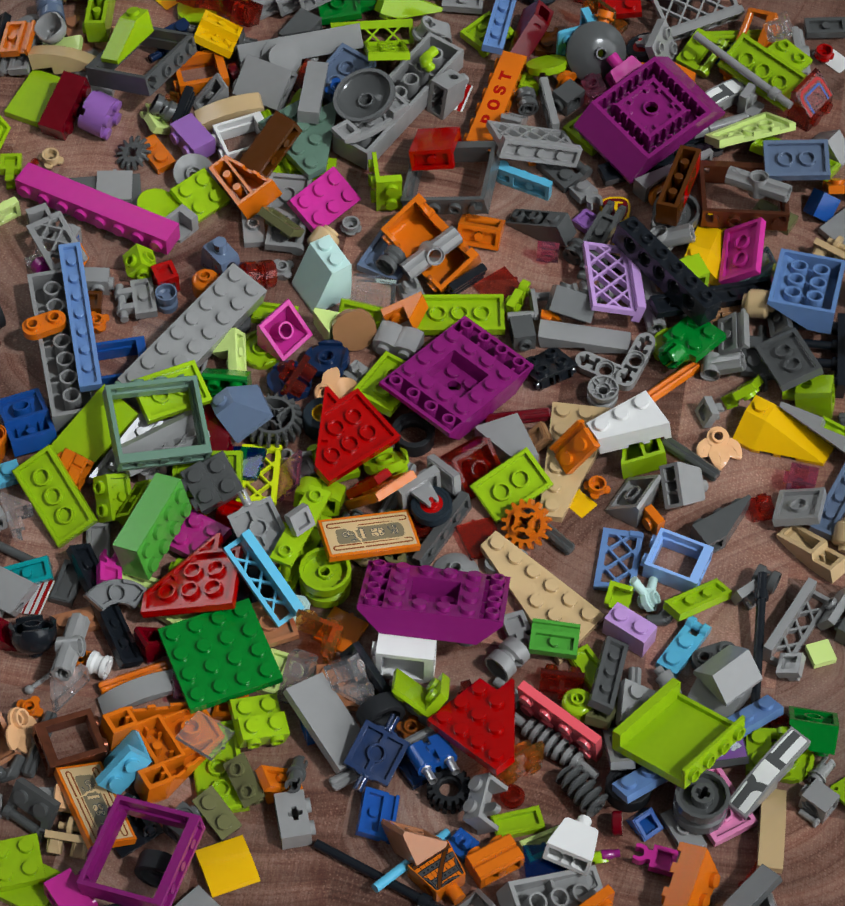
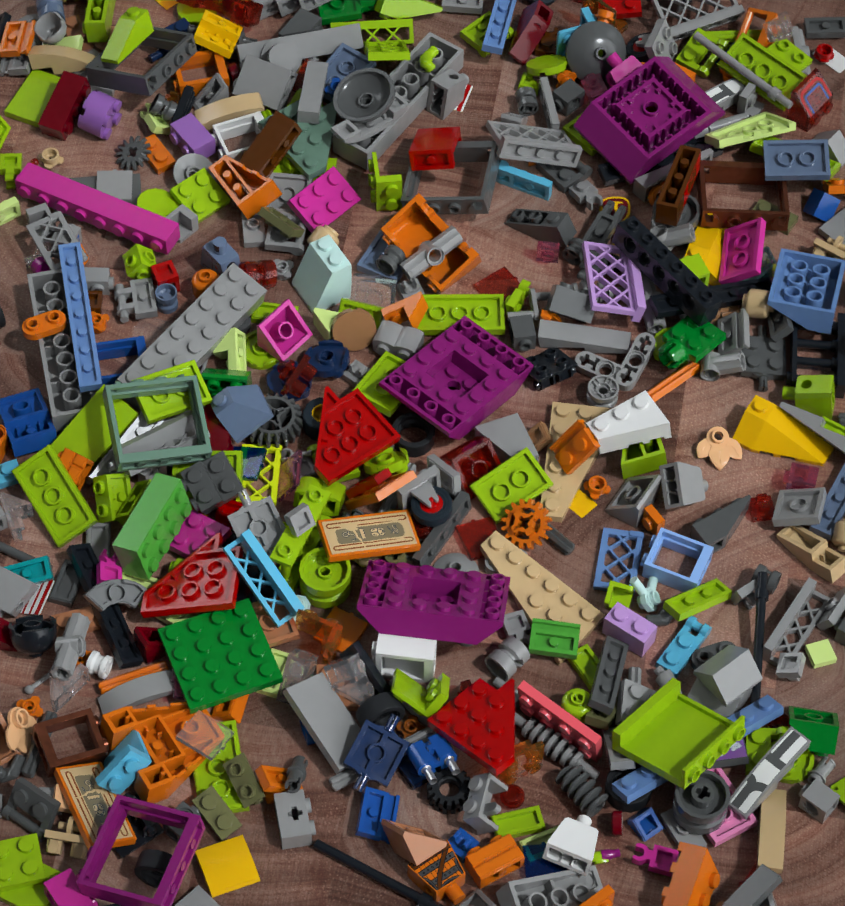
lime plate [228,693,290,749] -> none
light nougat plate [314,367,357,399] -> none
light grey plate [340,216,362,236] -> none
medium azure bar [371,828,451,893] -> none
light grey piece [412,15,452,43] -> none
black tile [445,263,487,294] -> none
orange tile [457,214,506,251] -> none
orange brick [463,50,527,151] -> none
dark red axle [484,407,551,423] -> none
clear red hips [539,664,585,700] -> none
medium lavender tile [572,208,597,234] -> none
dark grey axle [662,438,721,481] -> none
light grey tile [694,396,725,428] -> none
lime hinge [721,375,764,410] -> none
light grey piece [724,166,793,203] -> none
dark grey plate [755,328,824,392] -> none
light grey piece [798,809,820,828] -> none

